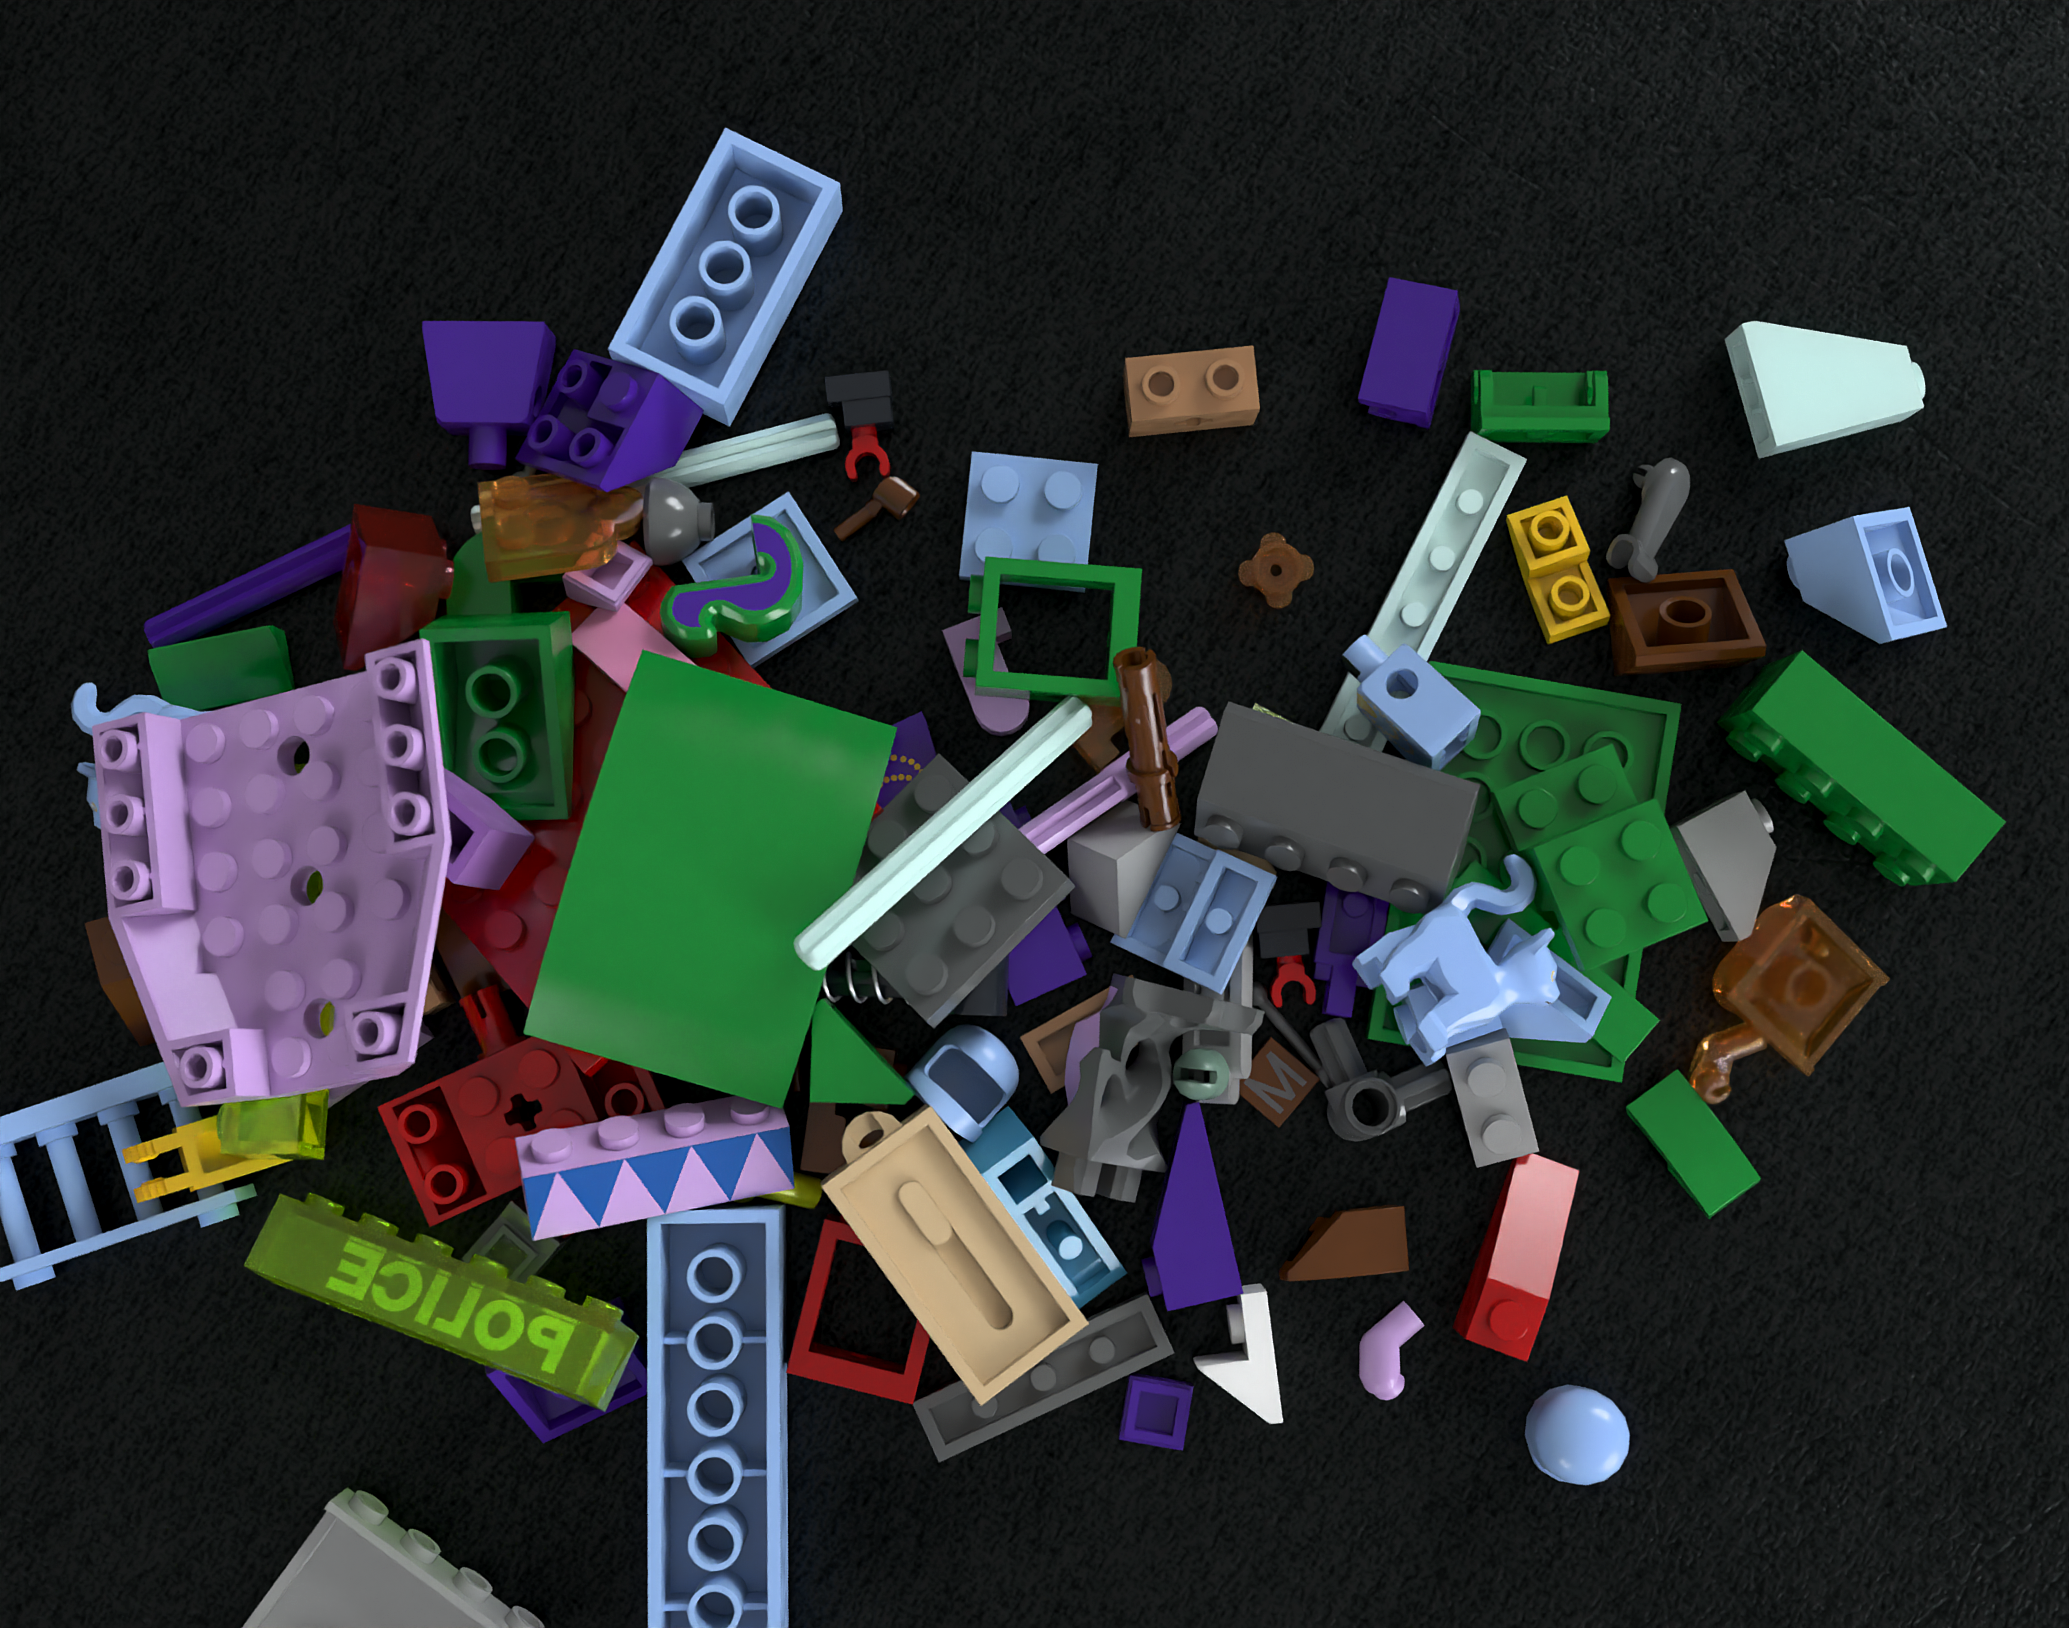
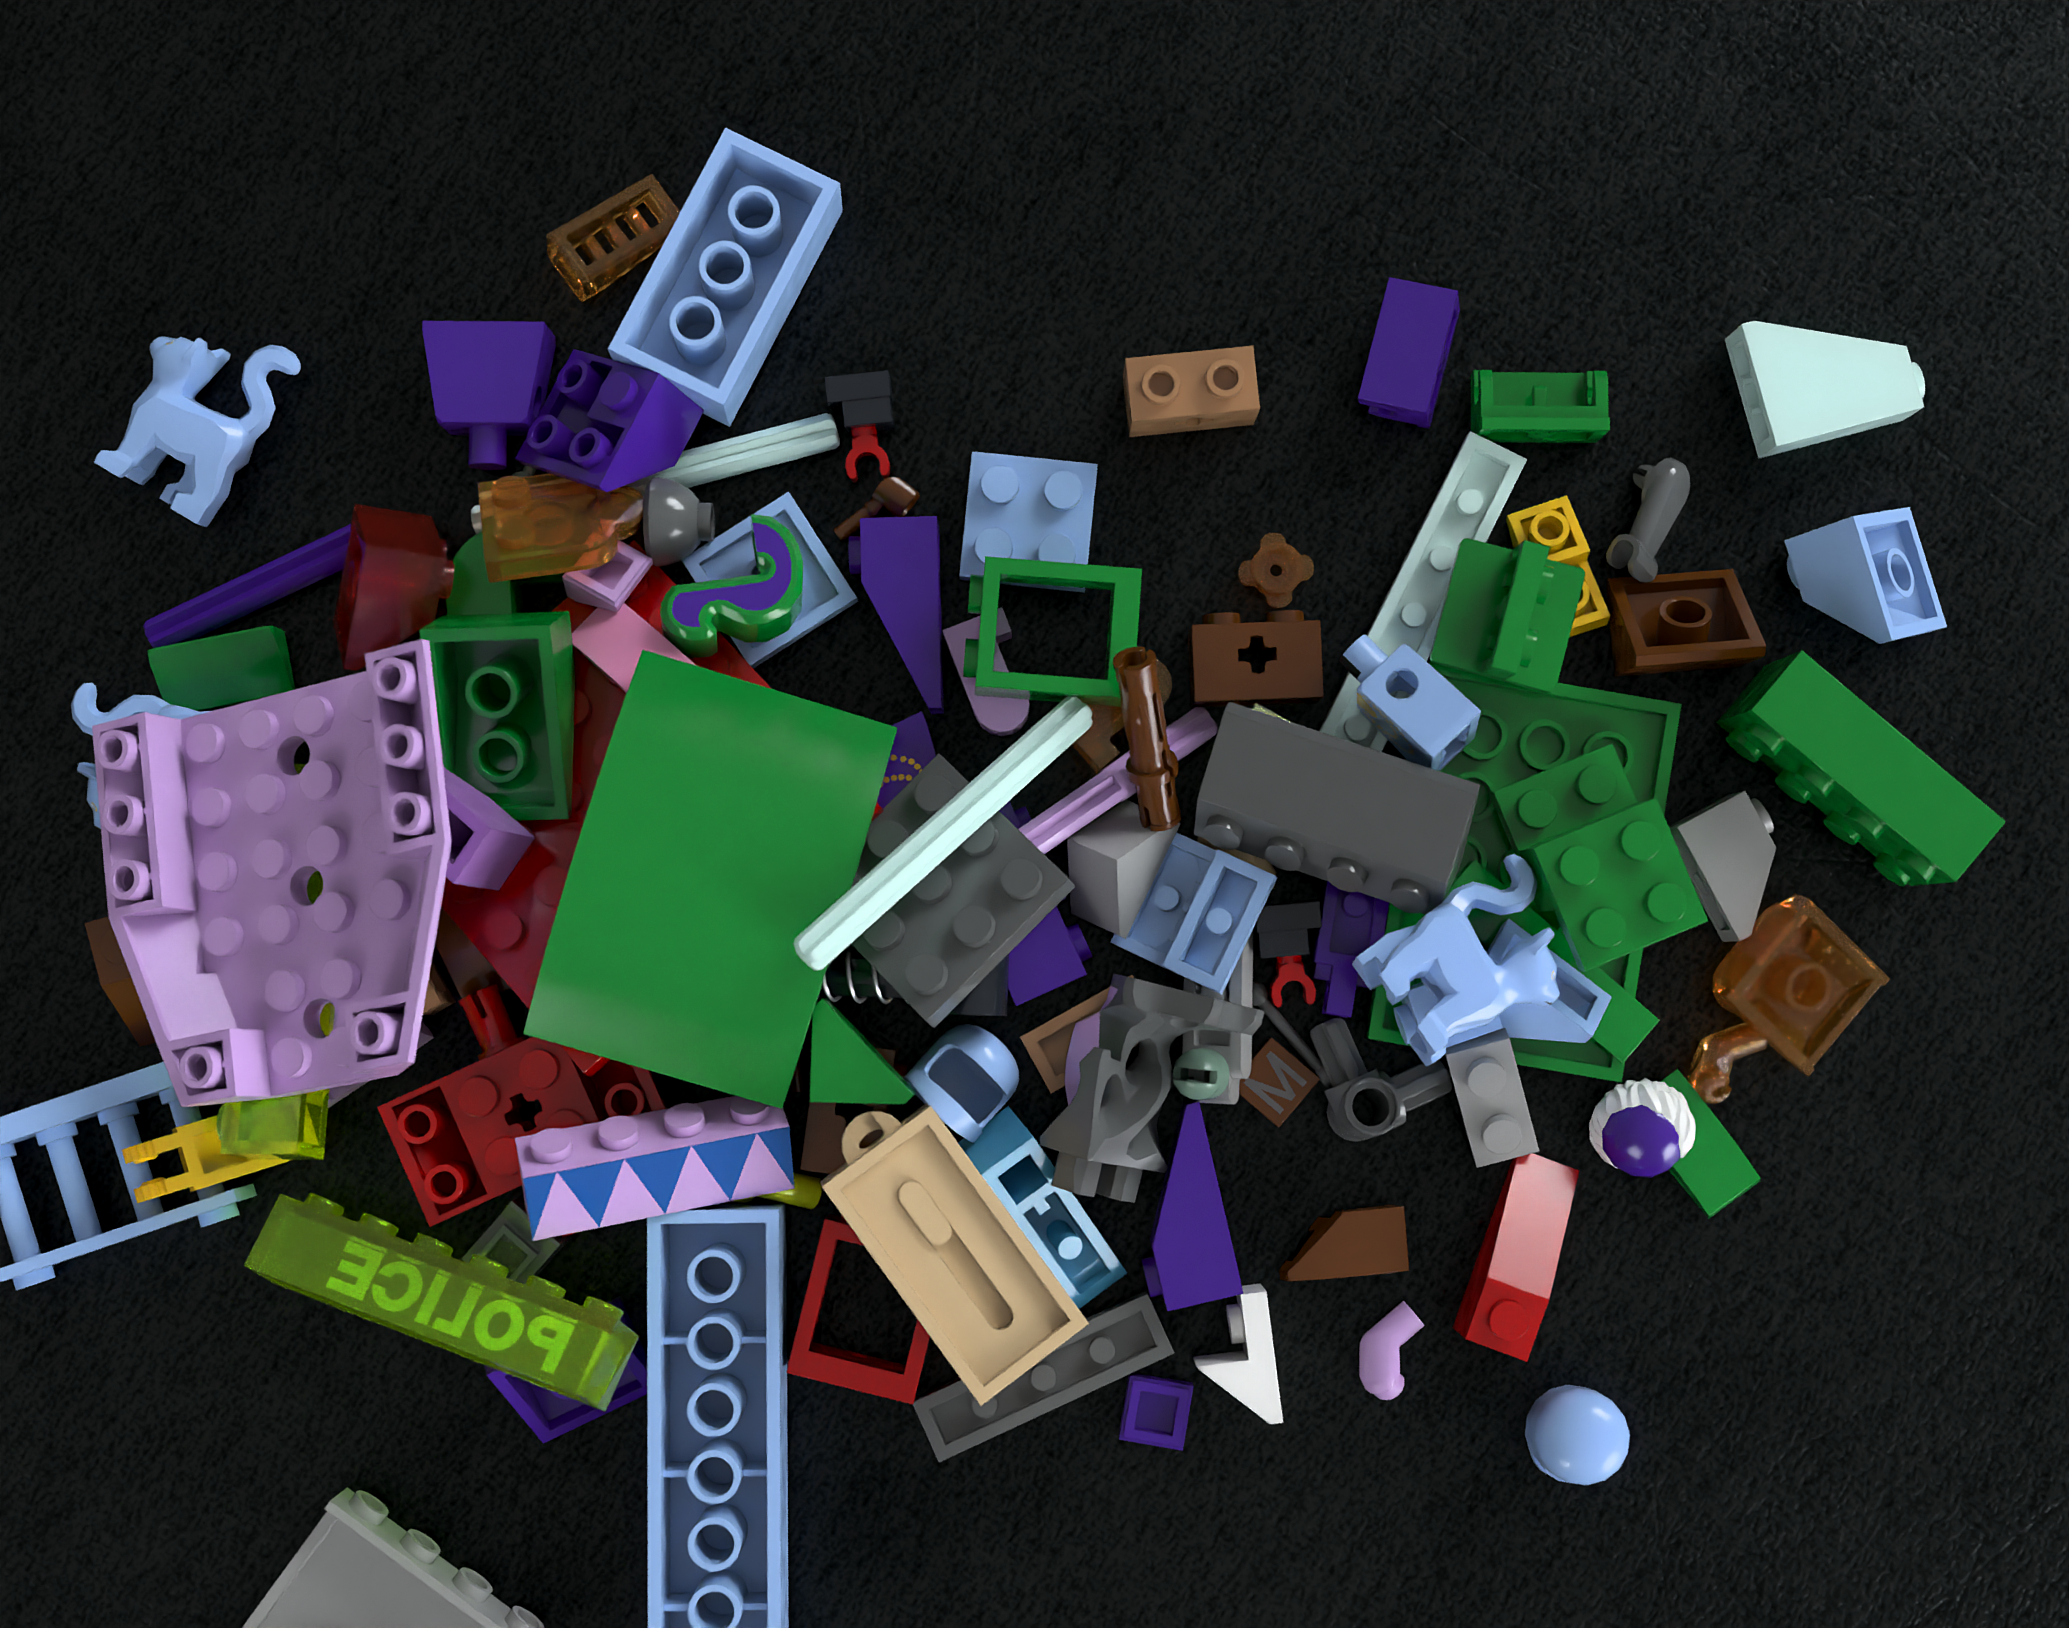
none -> light blue animal [94,336,301,527]
none -> clear orange slope [547,174,680,302]
none -> dark purple slope [848,516,944,714]
none -> reddish brown brick [1188,610,1324,708]
none -> green bracket [1430,538,1585,693]
none -> hair [1589,1078,1696,1177]

